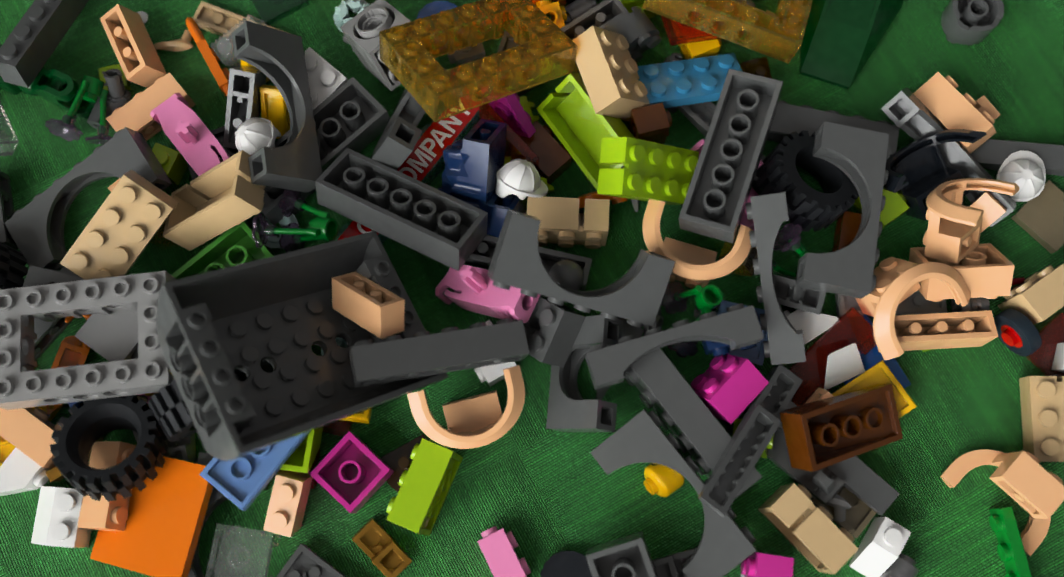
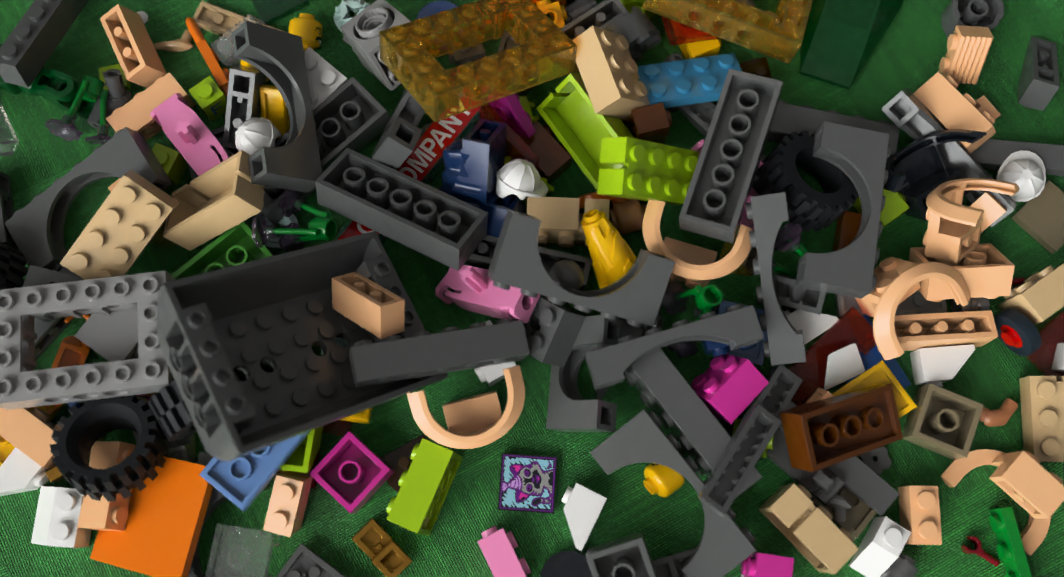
none -> lime brick [188,76,227,121]
none -> yellow head [288,13,322,52]
none -> tile [498,453,557,514]
none -> white slope [561,483,607,551]
none -> yellow cone [581,209,637,289]
none -> nougat head [609,199,647,235]
none -> dark grey plant [859,447,892,475]
none -> light nougat brick [898,485,942,545]
none -> dark tan brick [902,383,984,460]
none -> white slope [910,344,975,387]
none -> light nougat brick [939,25,994,85]
none -> dark red hand [961,536,1000,566]
none -> nougat arm [979,398,1018,427]
none -> dark grey slope [1017,36,1060,111]

